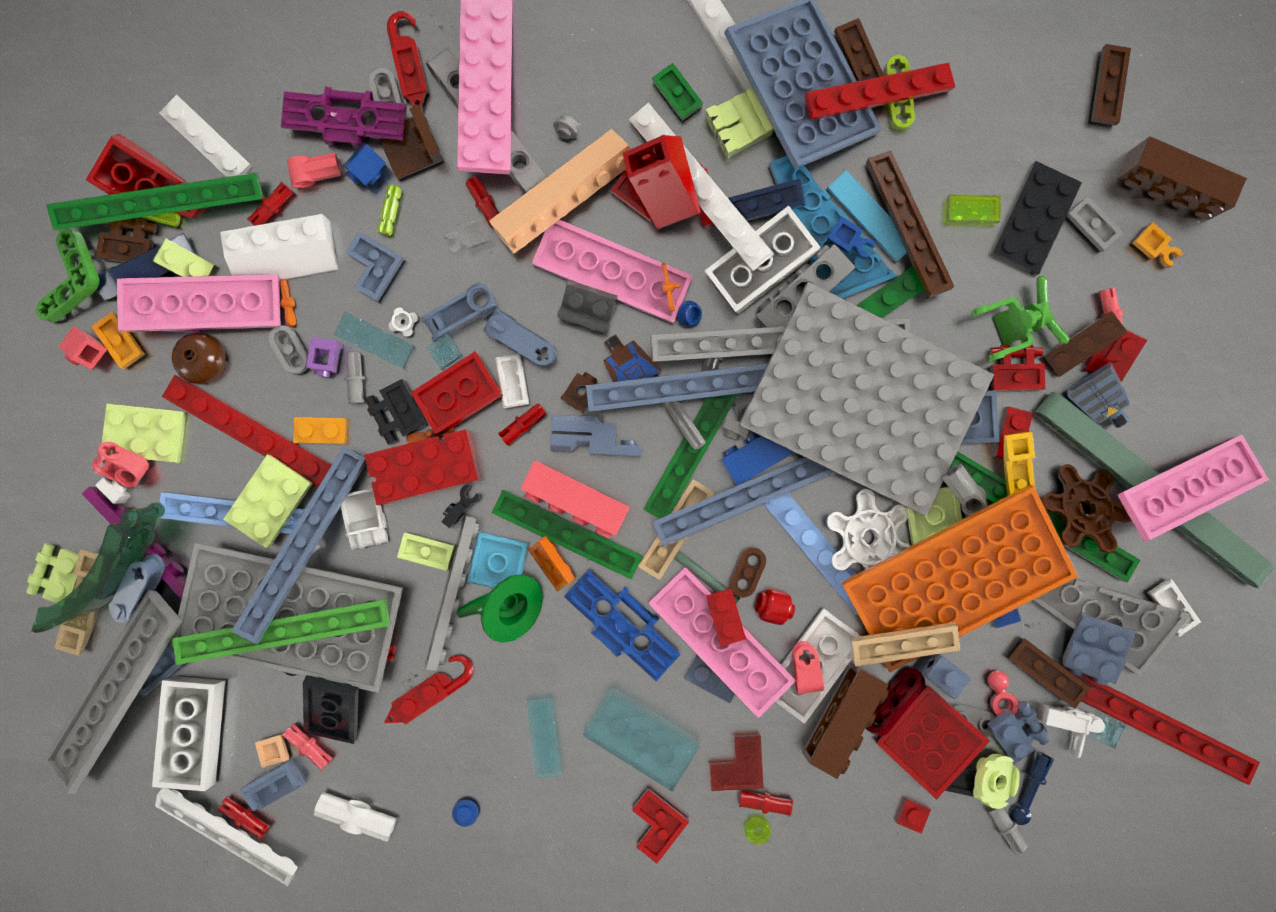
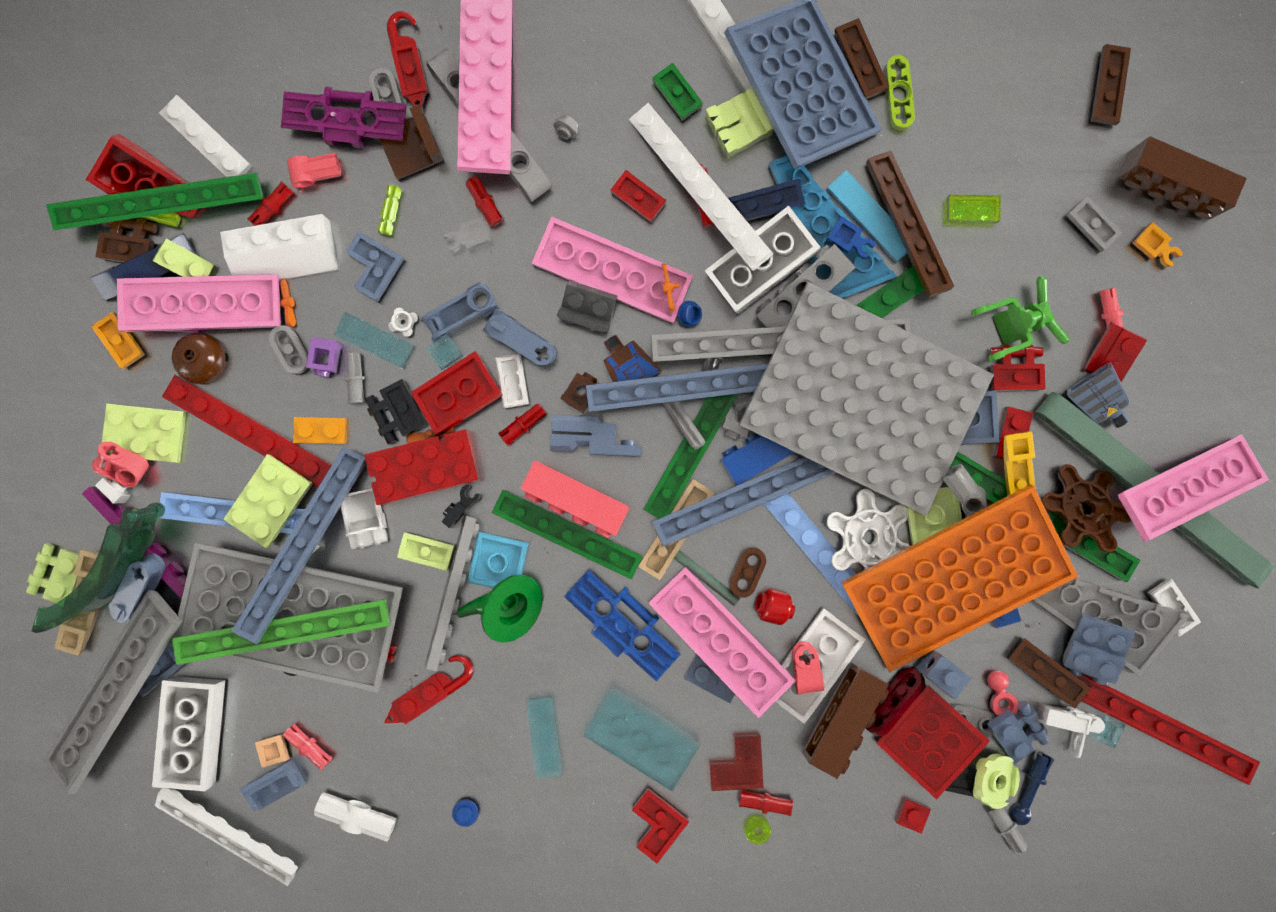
bright green beam [36,228,99,323] -> none
coral brick [59,326,107,370] -> none
red pin [217,796,270,840] -> none
black plate [303,675,358,744] -> none
blue brick [343,143,386,185] -> none
light nougat brick [489,129,630,254] -> none
orange plate [528,536,575,591] -> none
red slope [622,135,701,229] -> none
red plate [706,588,746,647] -> none
red plate [804,62,956,121] -> none
tan plate [850,622,960,667] -> none
black plate [991,161,1082,276] -> none
reddish brown plate [1044,310,1128,377] -> none

